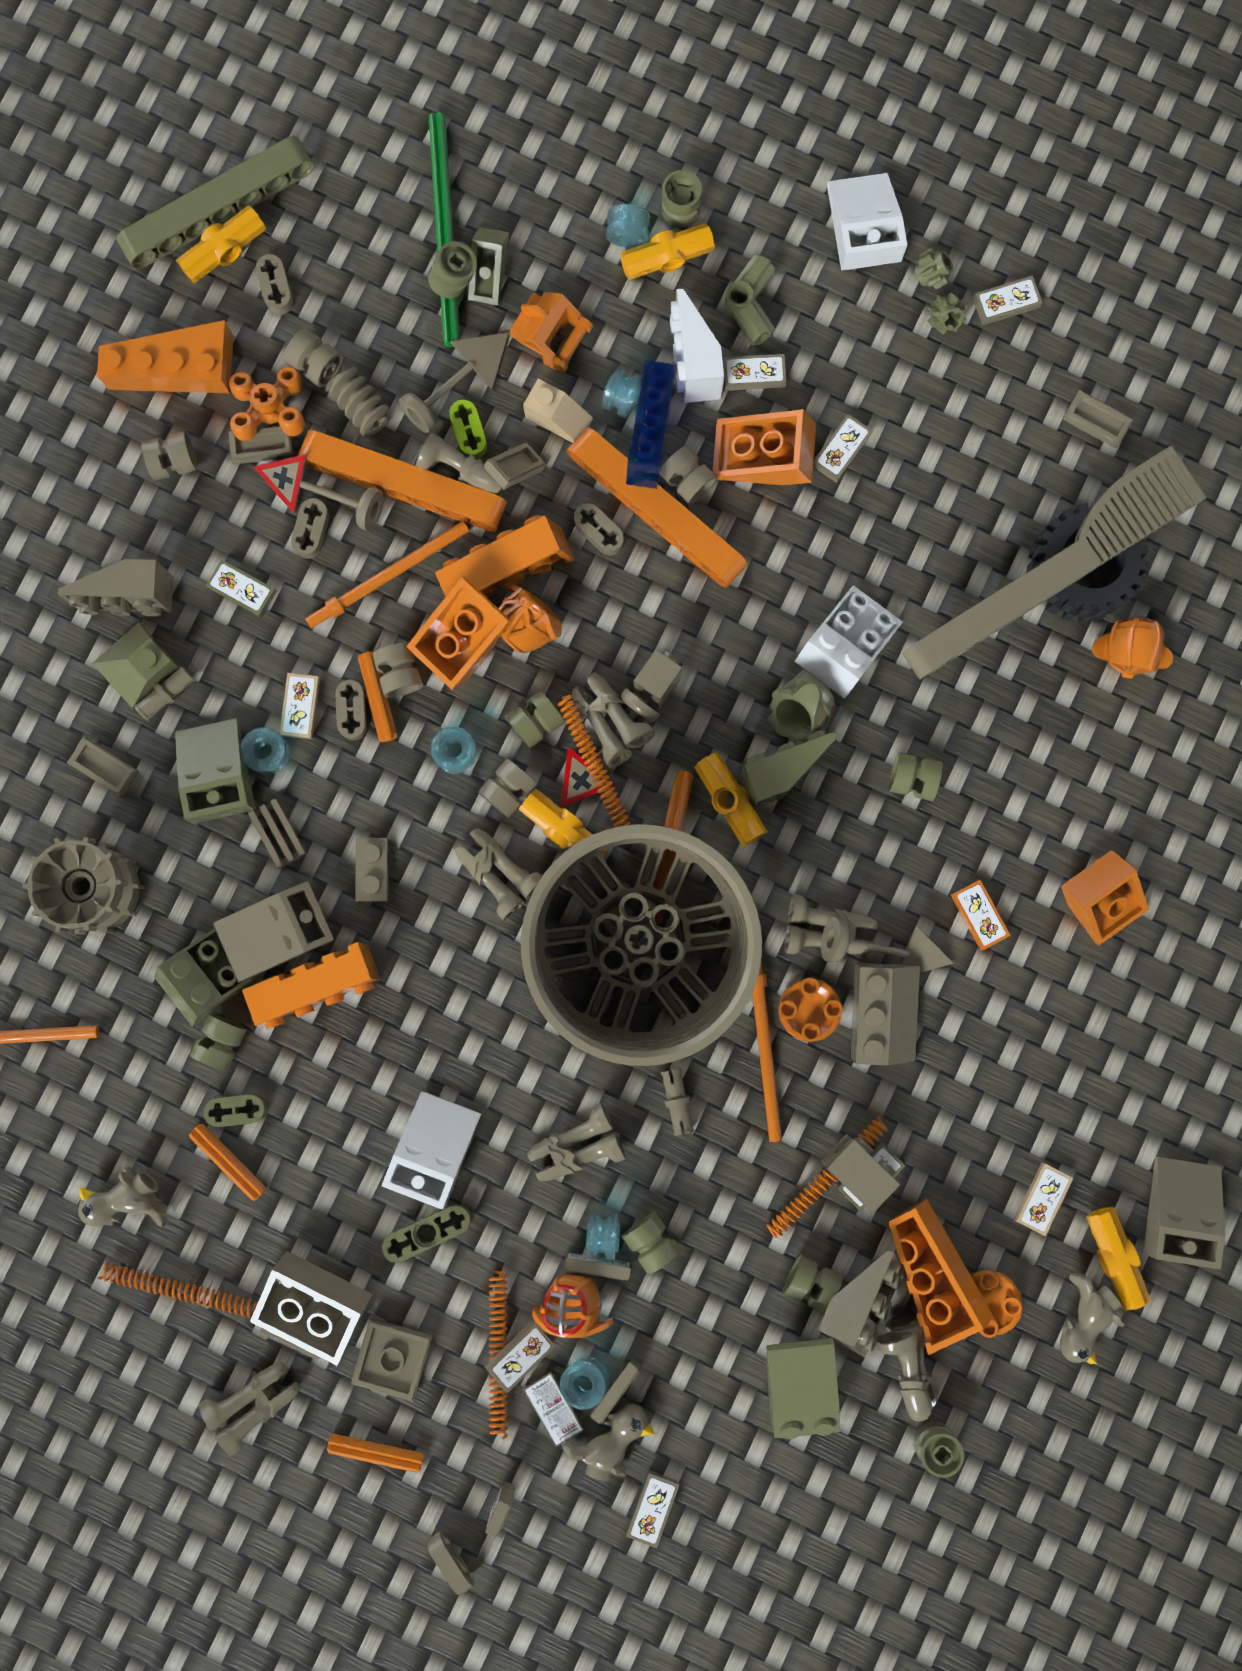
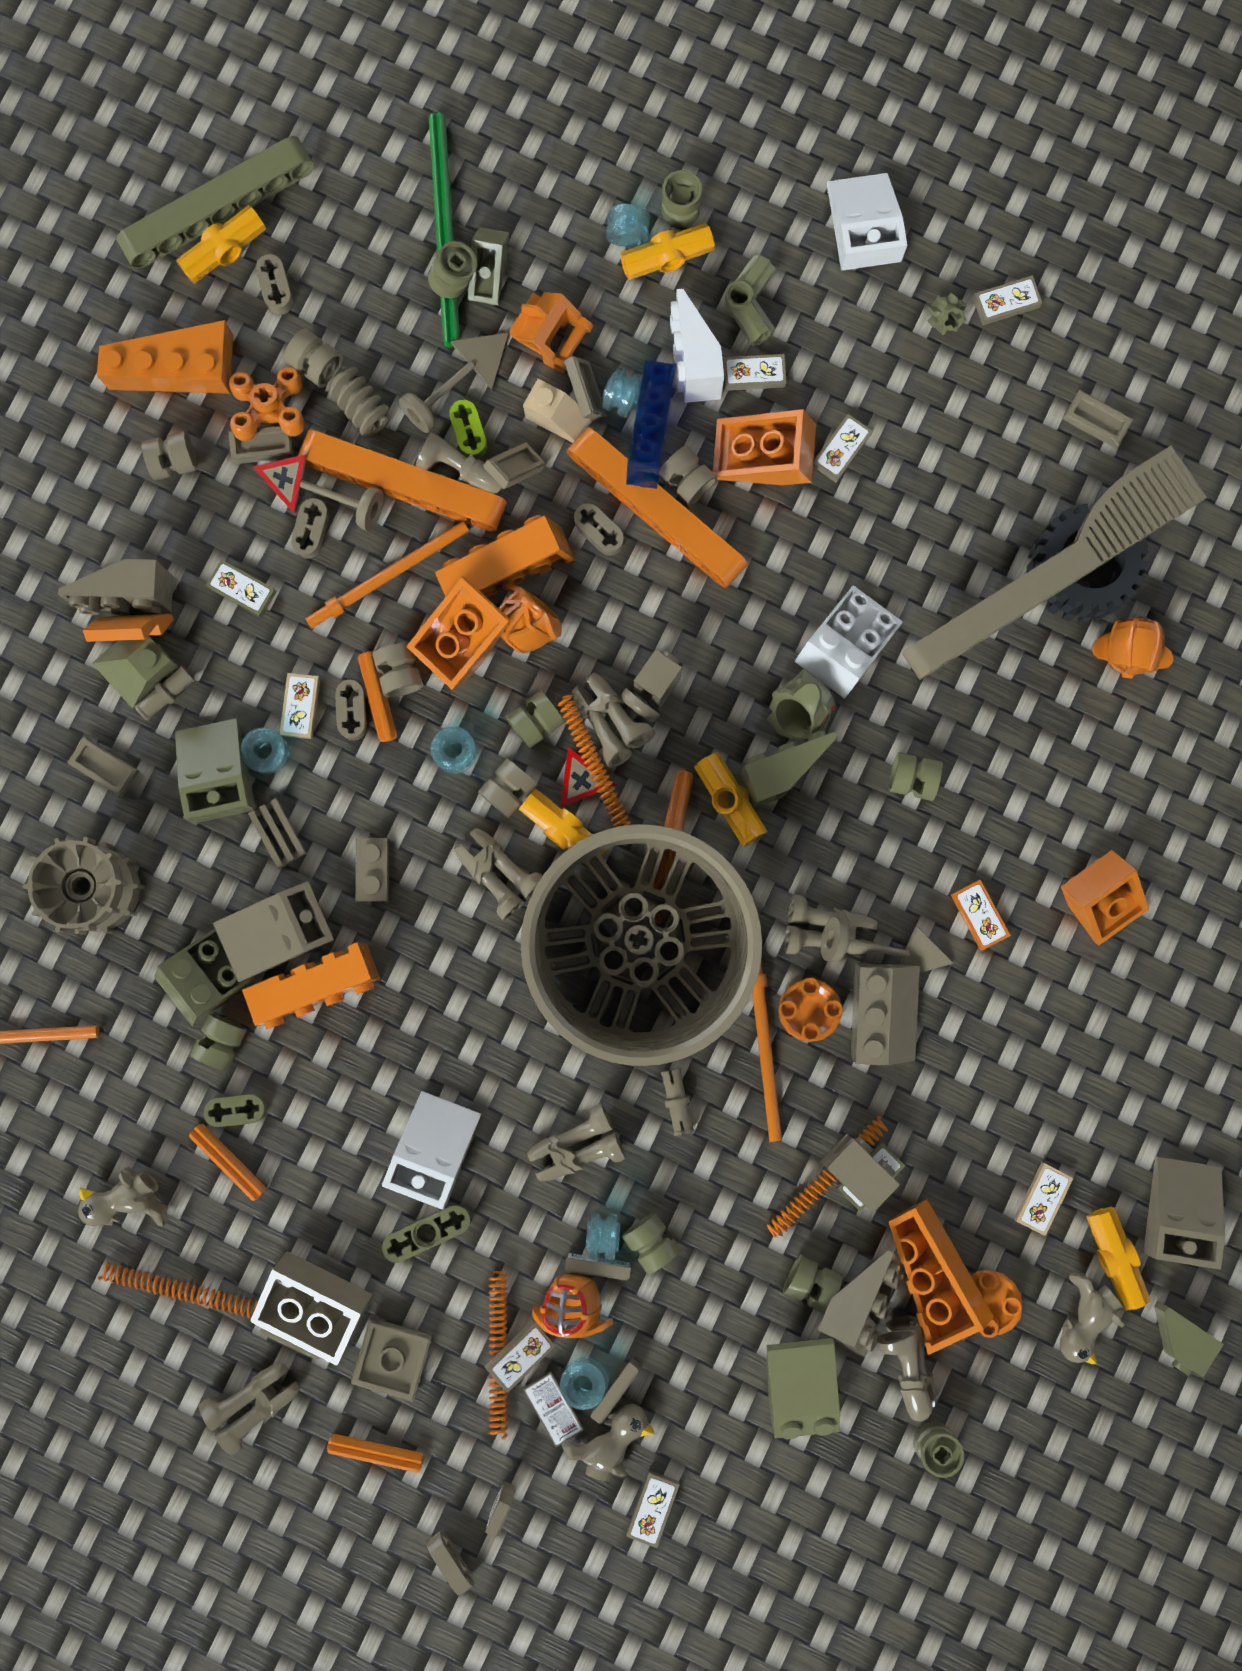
olive gear [915,247,953,290] -> none
none -> orange slope [82,614,174,642]
none -> dark tan tile [564,356,607,422]
none -> olive slope [1154,1301,1224,1377]

